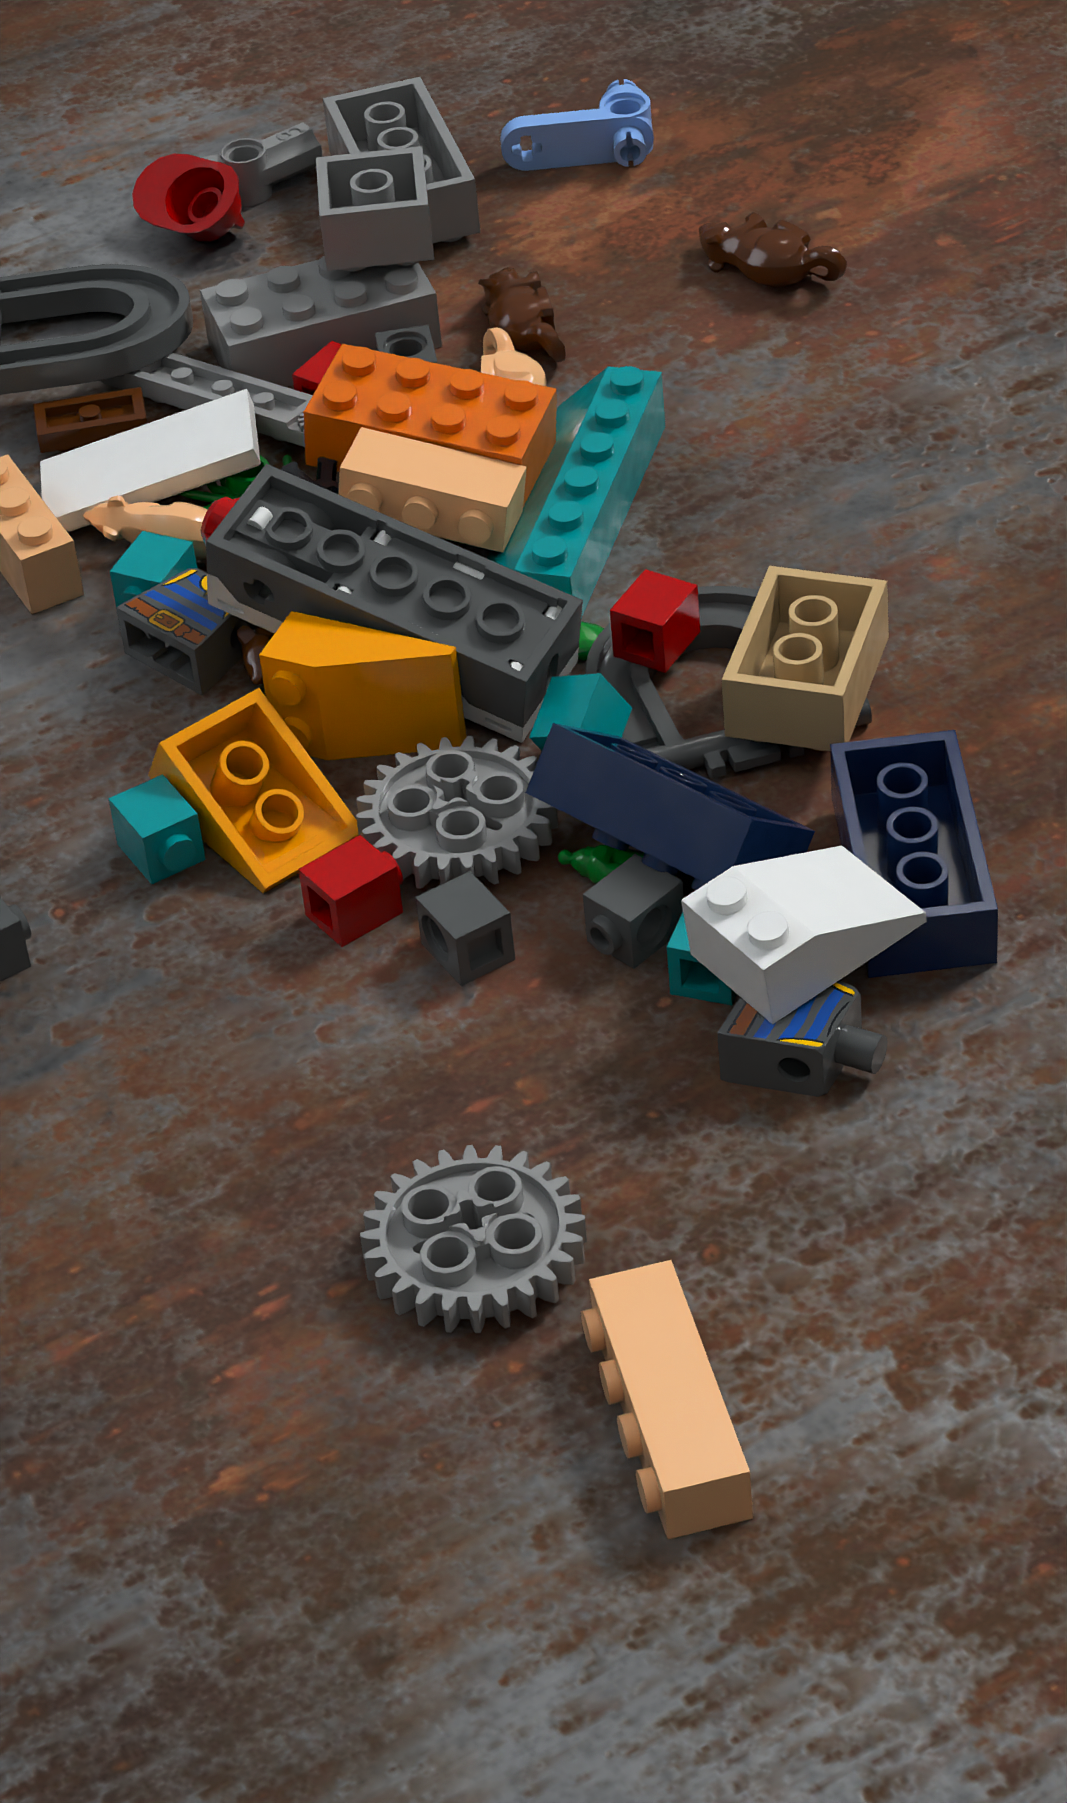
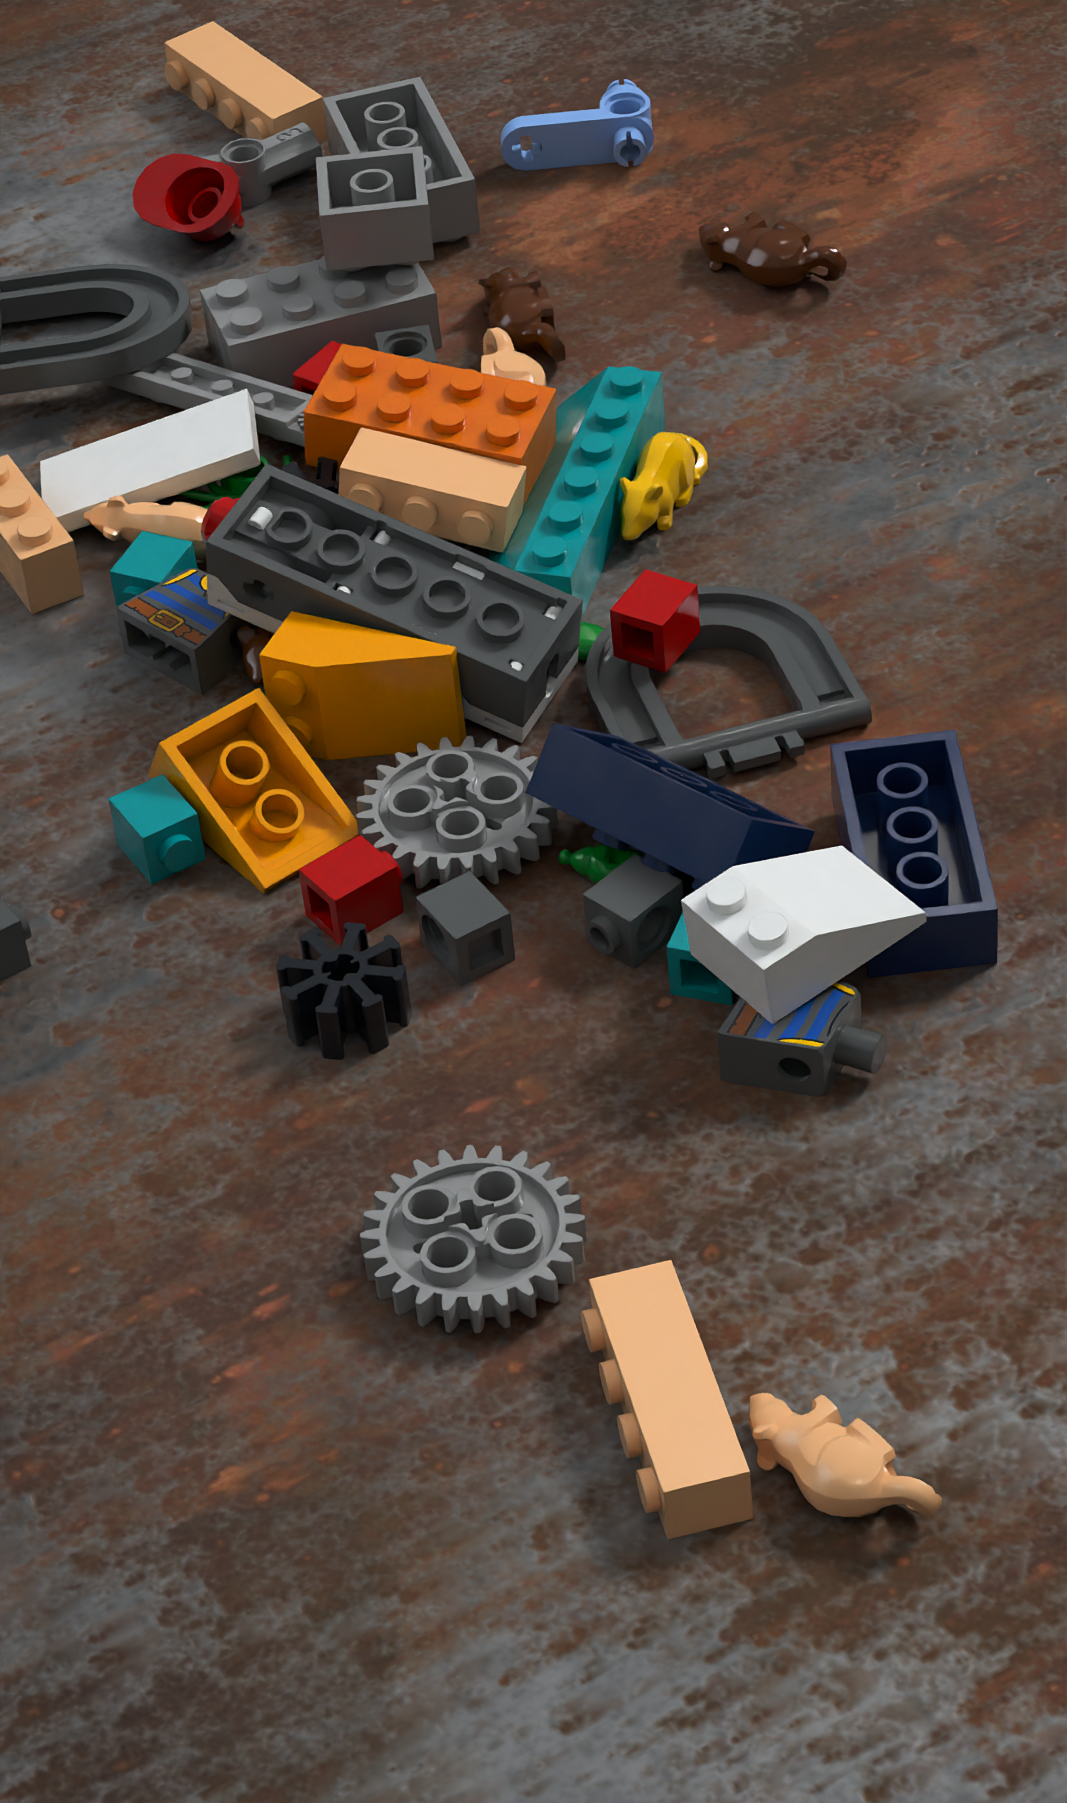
reddish brown plate [33,387,147,453] -> none
teal brick [529,673,632,751] -> none
tan brick [722,566,889,751] -> none
none -> light nougat brick [164,21,328,144]
none -> black gear [276,922,412,1060]
none -> yellow animal [620,432,708,540]
none -> light nougat animal [749,1393,942,1518]

